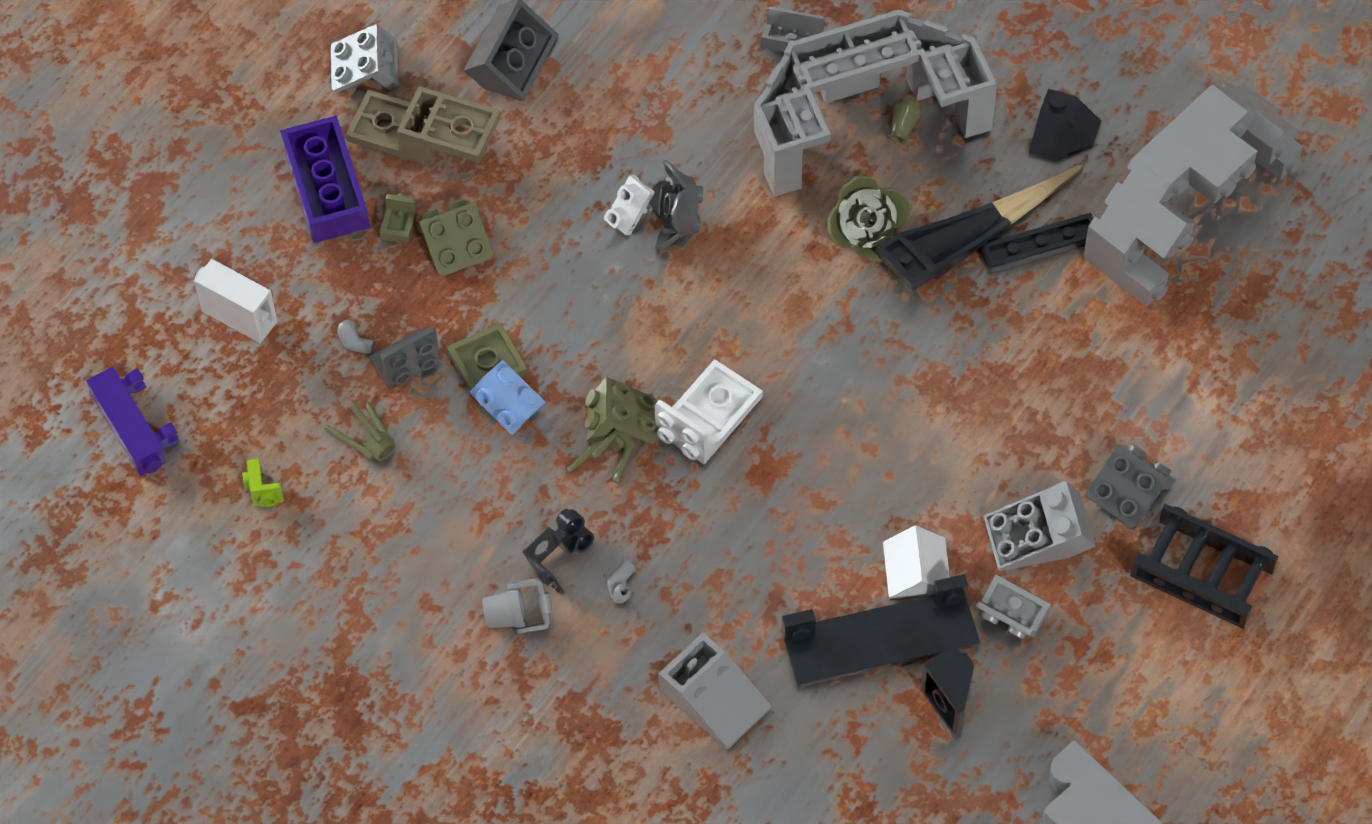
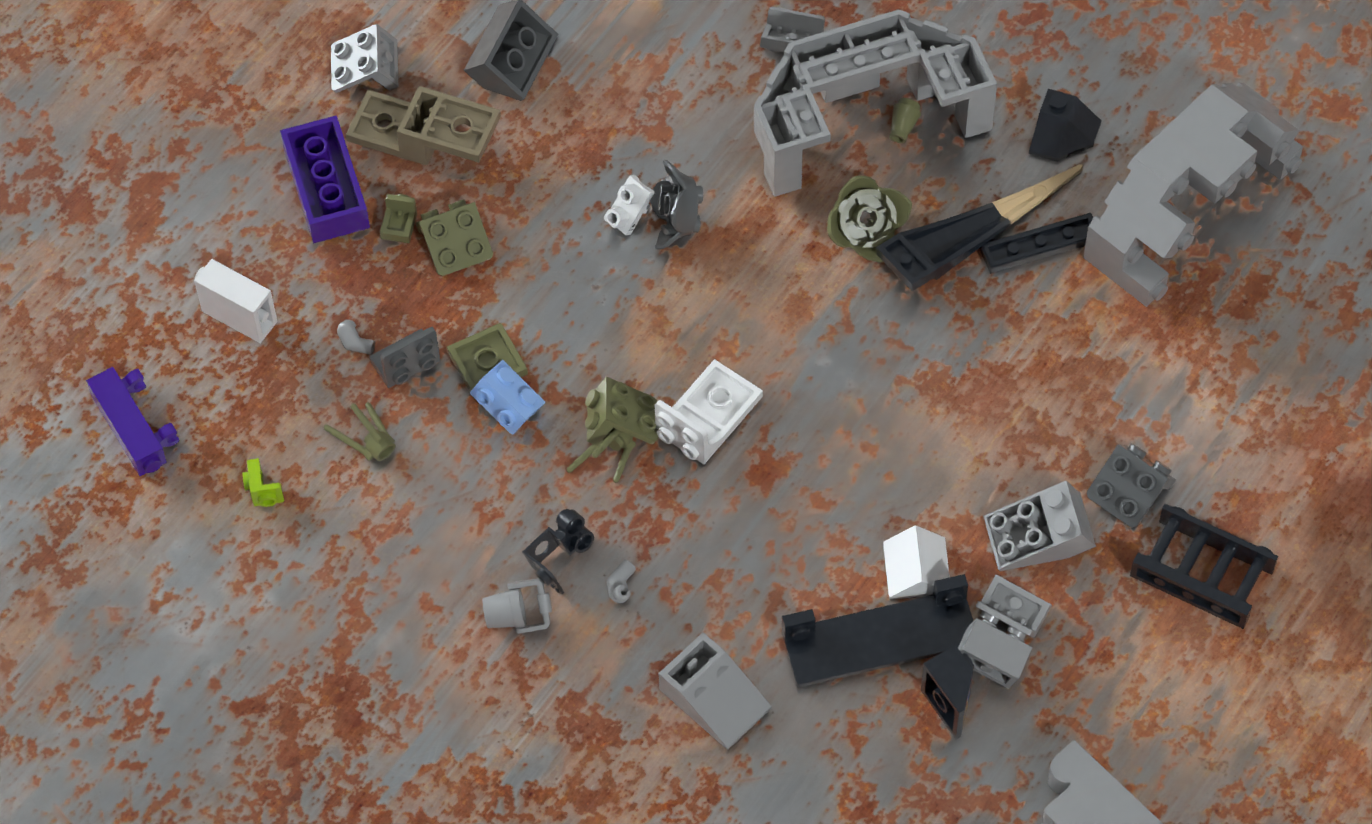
none -> light grey brick [958,618,1033,689]

